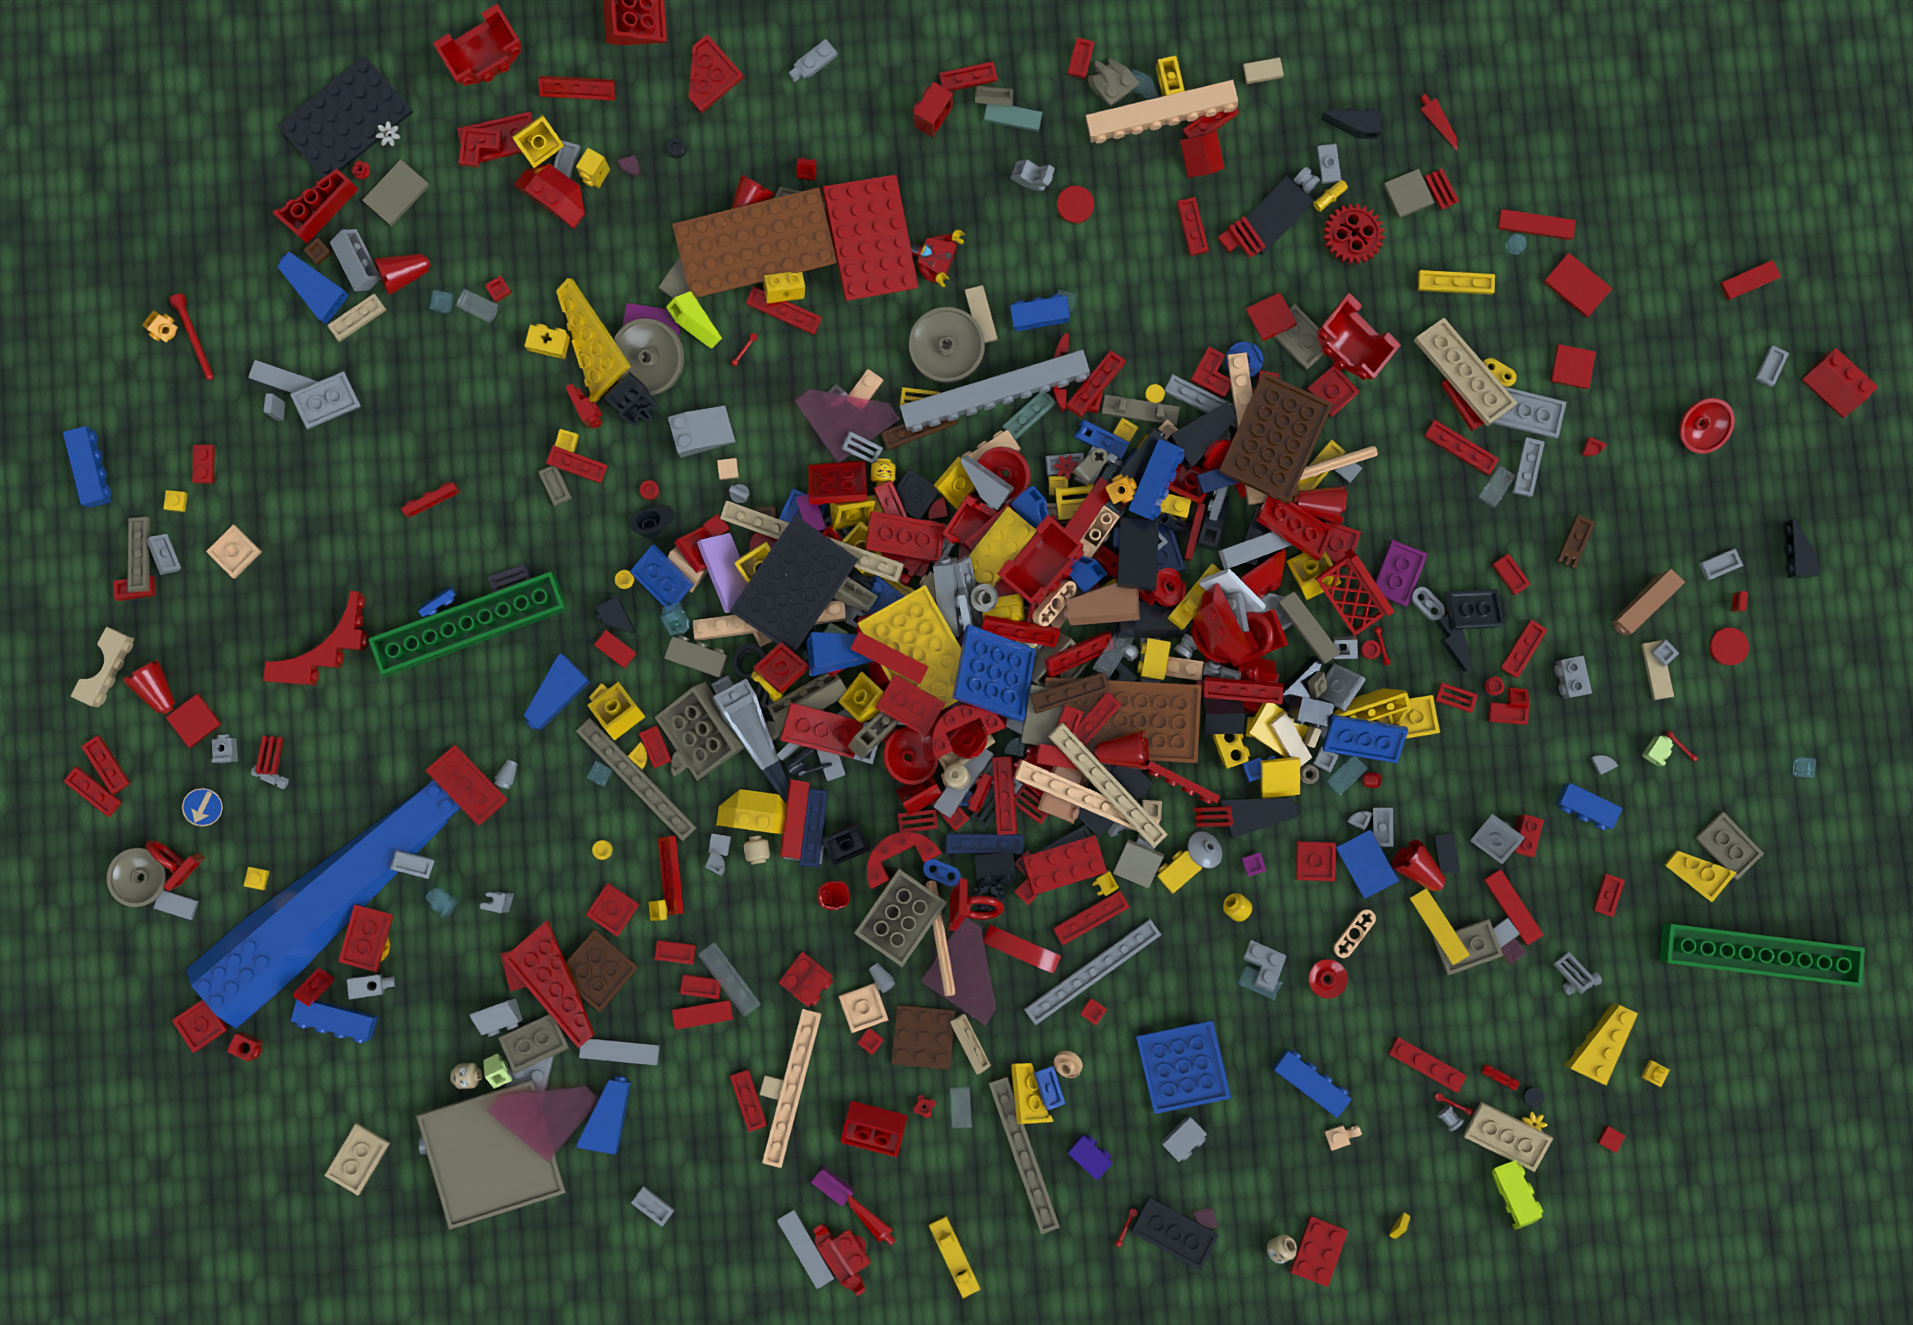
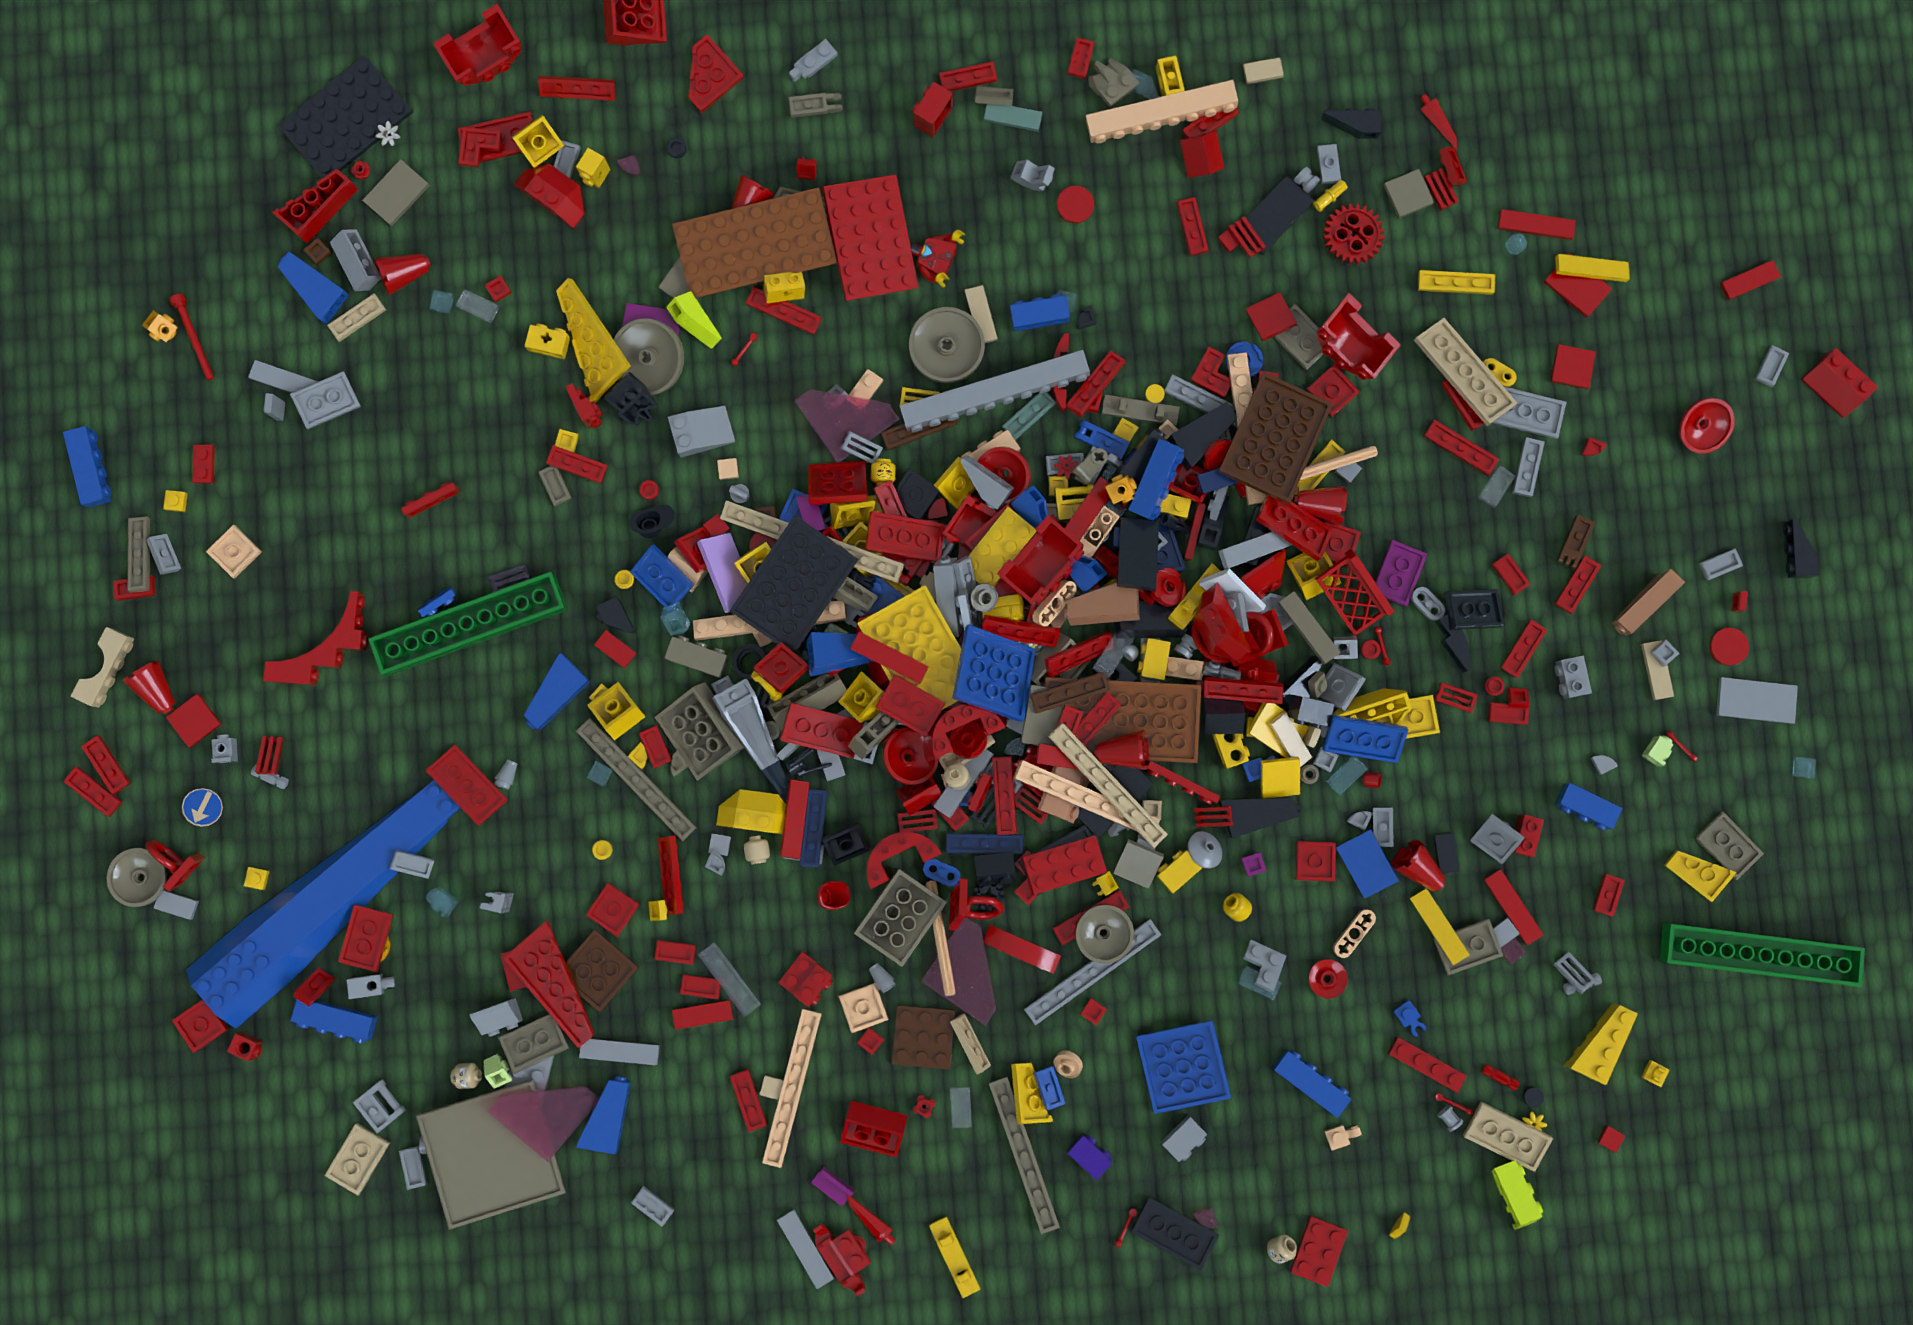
none -> light grey plate [353,1079,406,1133]
none -> light grey tile [399,1146,428,1190]
none -> dark tan hinge [788,93,843,118]
none -> dark tan dish [1076,905,1134,964]
none -> black tile [1078,305,1097,330]
none -> blue plate [1393,1000,1426,1037]
none -> red plate [1439,147,1467,185]
none -> red plate [1554,555,1602,614]
none -> yellow tile [1555,254,1630,282]
none -> light grey tile [1716,677,1798,724]

